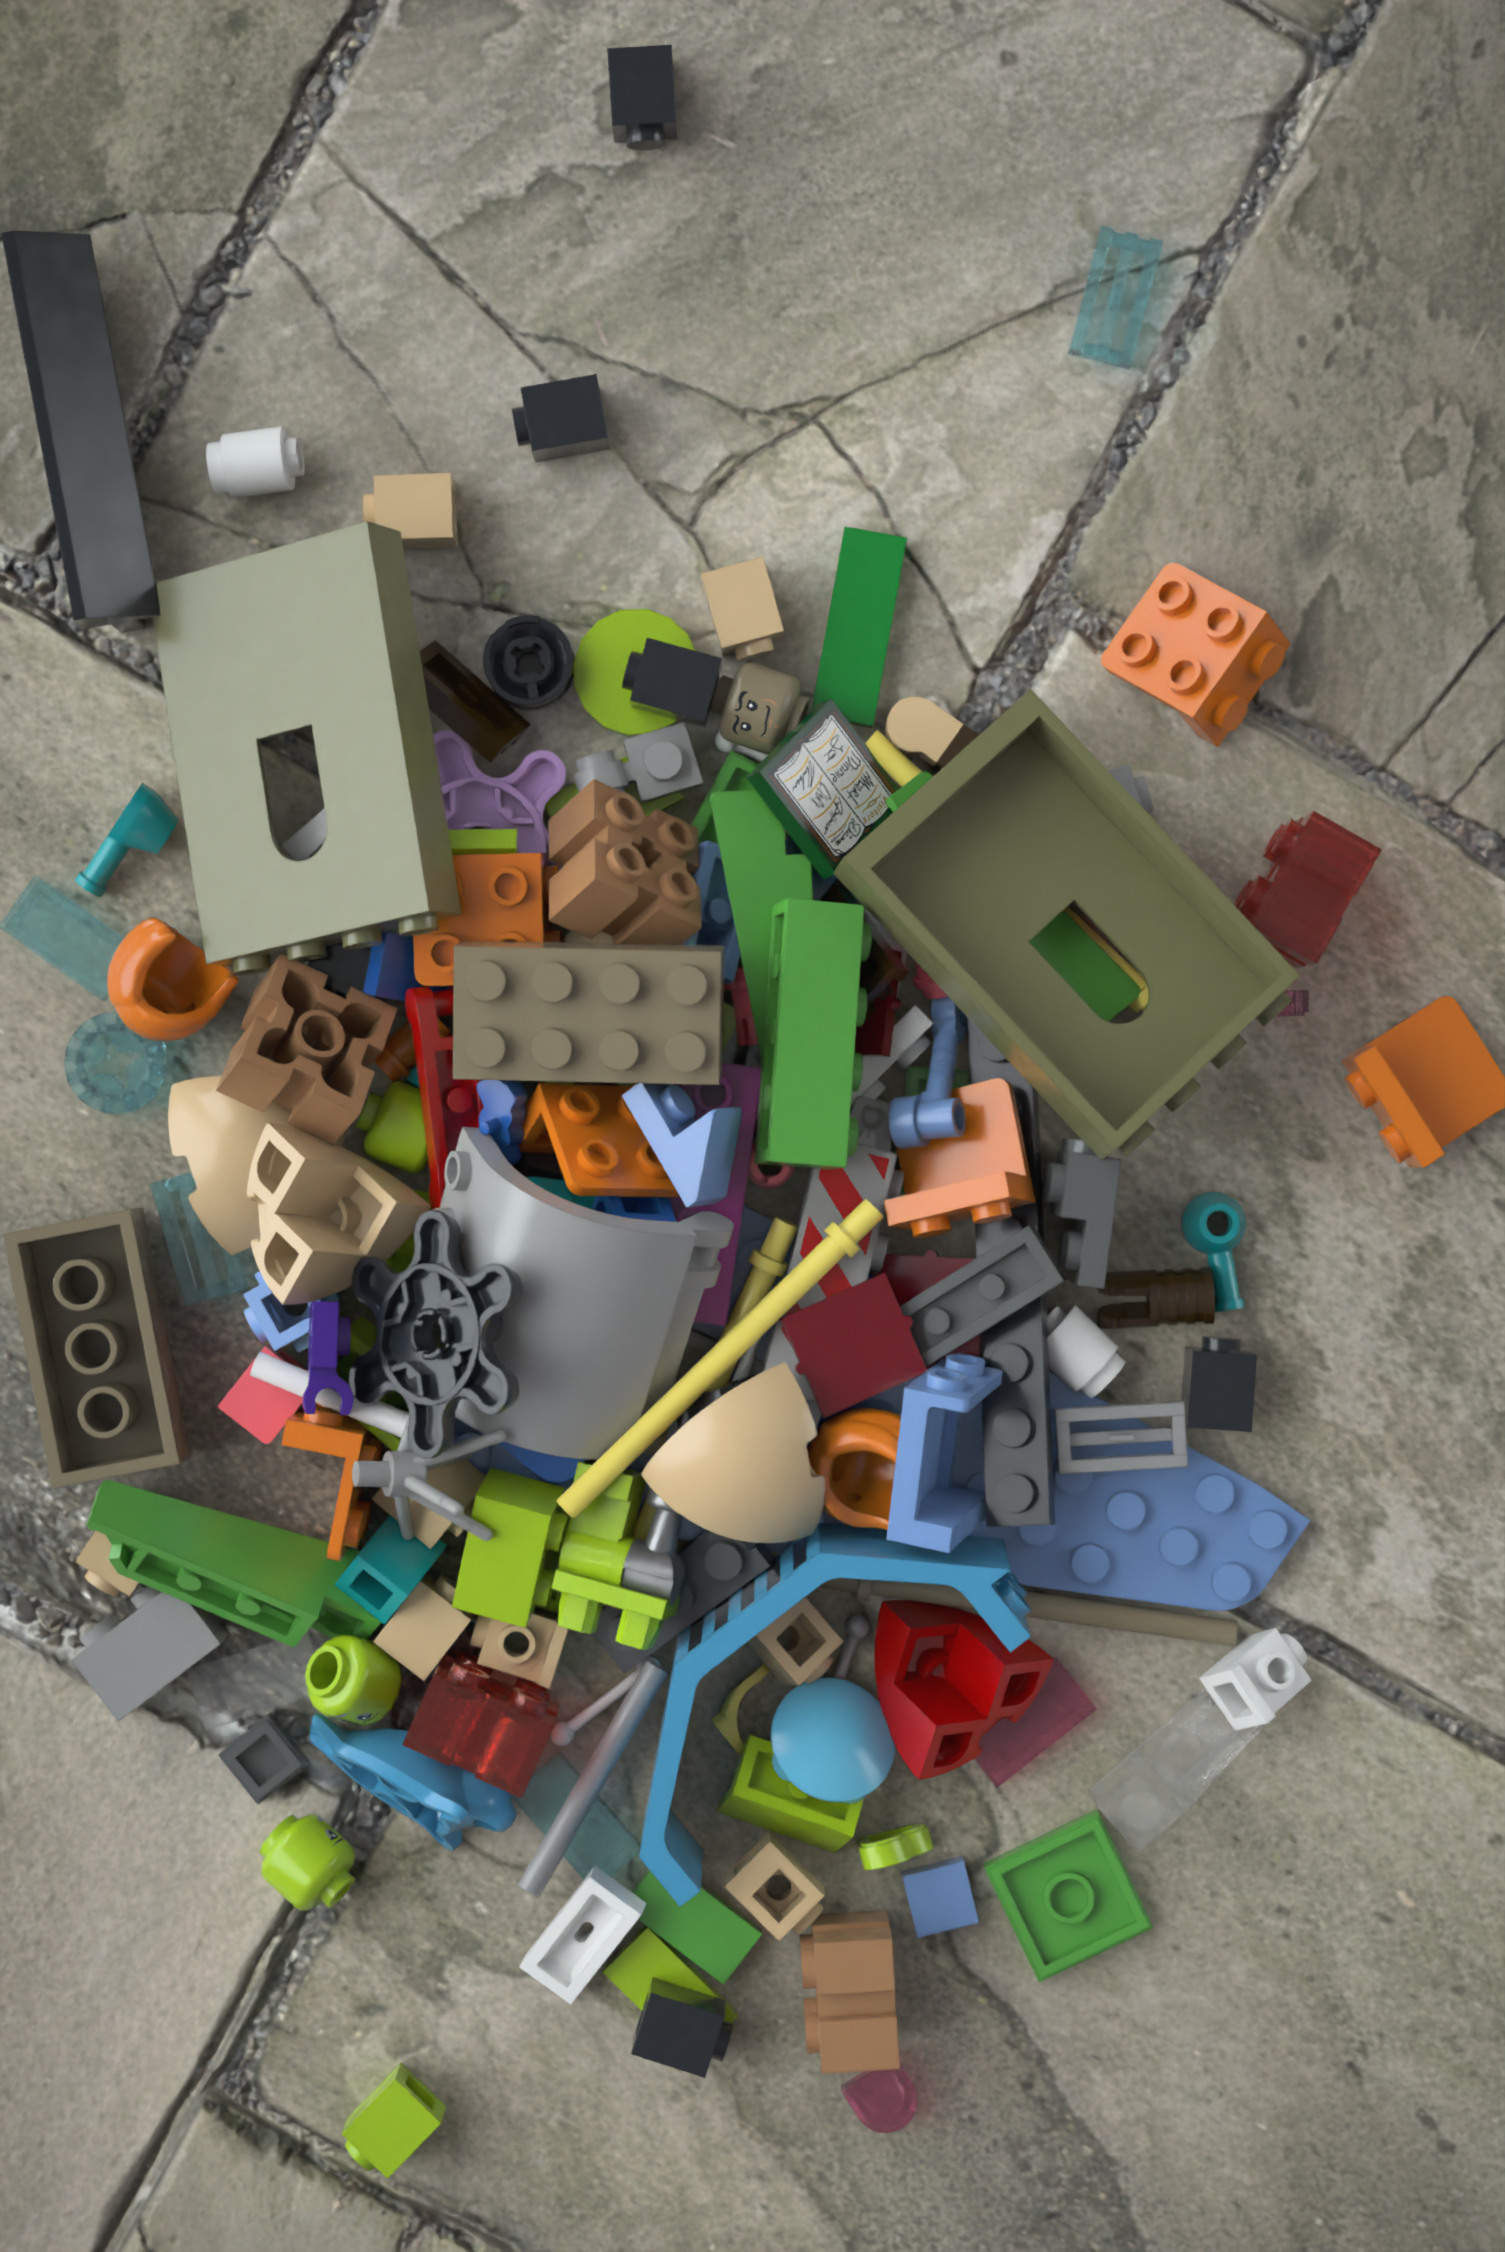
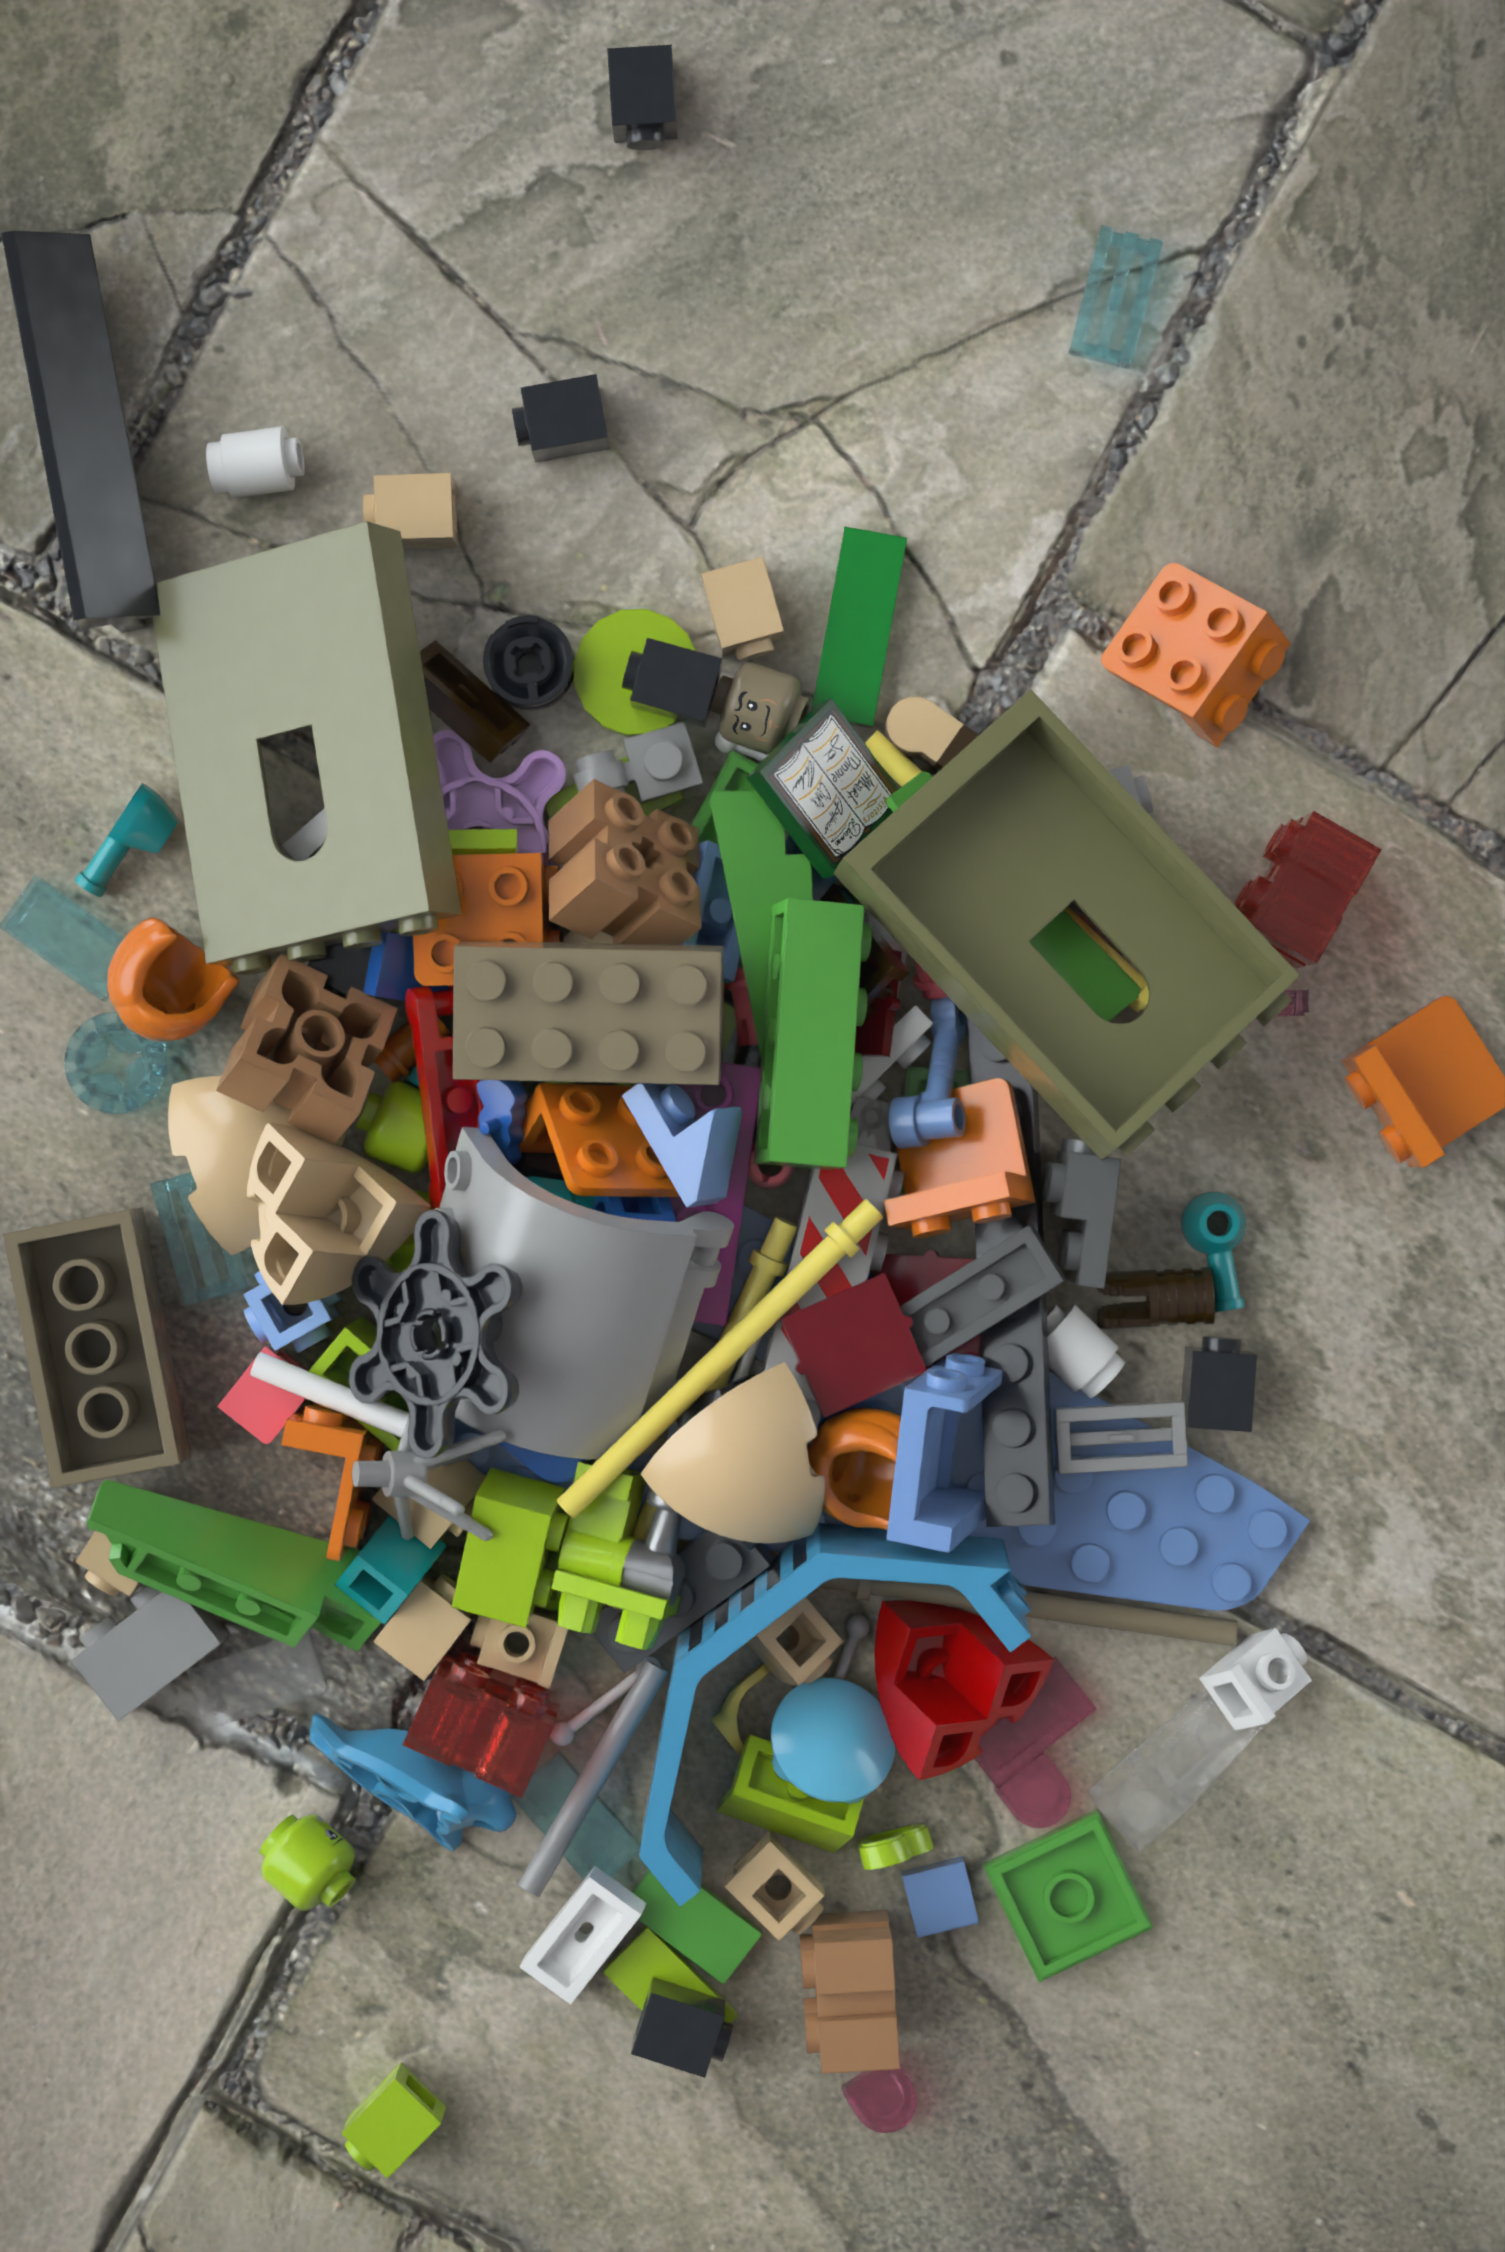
dark grey tile [218,1712,310,1804] -> none
dark purple plate [302,1301,353,1415] -> none
lime head [305,1635,402,1725] -> none
none -> clear pink tile [993,1748,1071,1828]

